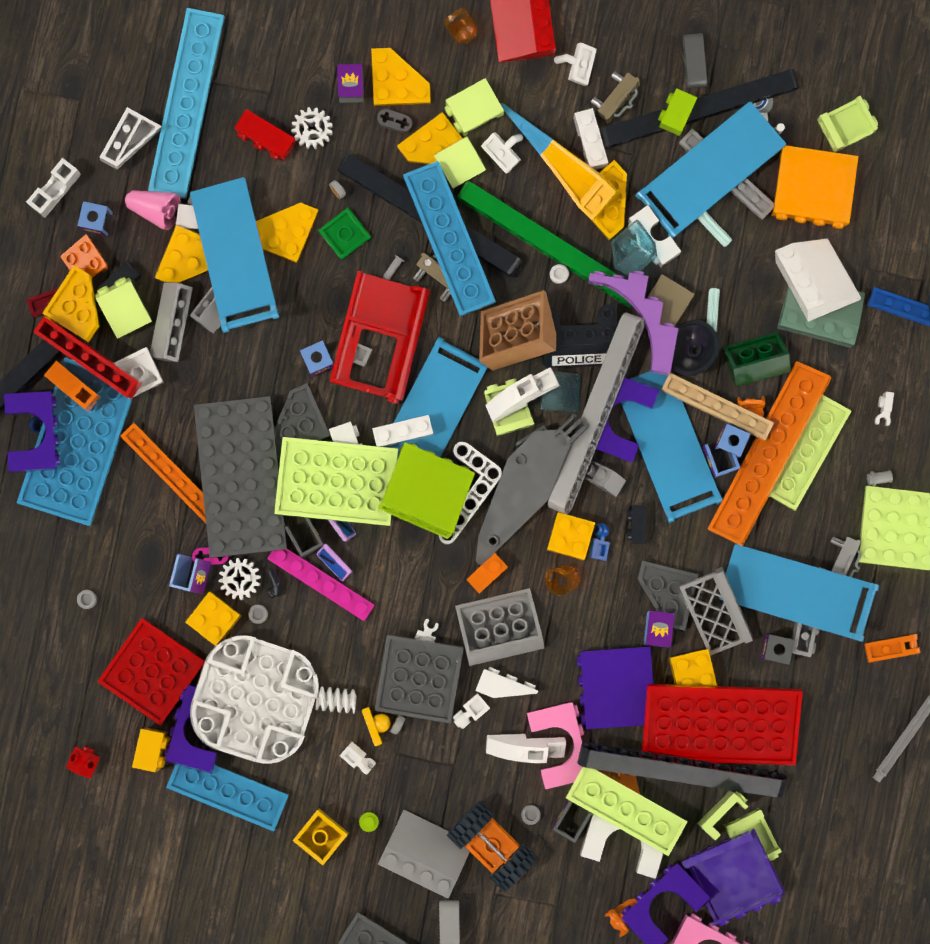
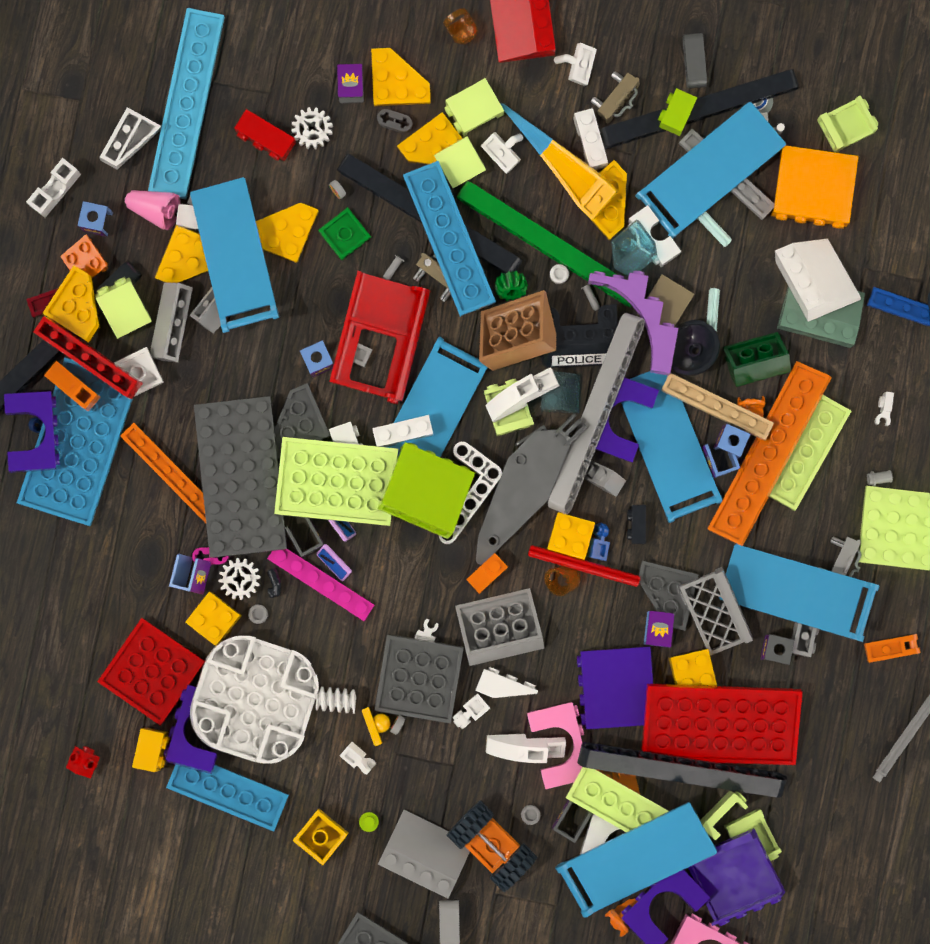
light grey tile [77,590,97,609] -> none
none -> green gear [495,271,528,301]
none -> red axle [528,545,640,587]
none -> dark azure flag [555,802,717,918]
none -> light grey piece [581,284,600,311]

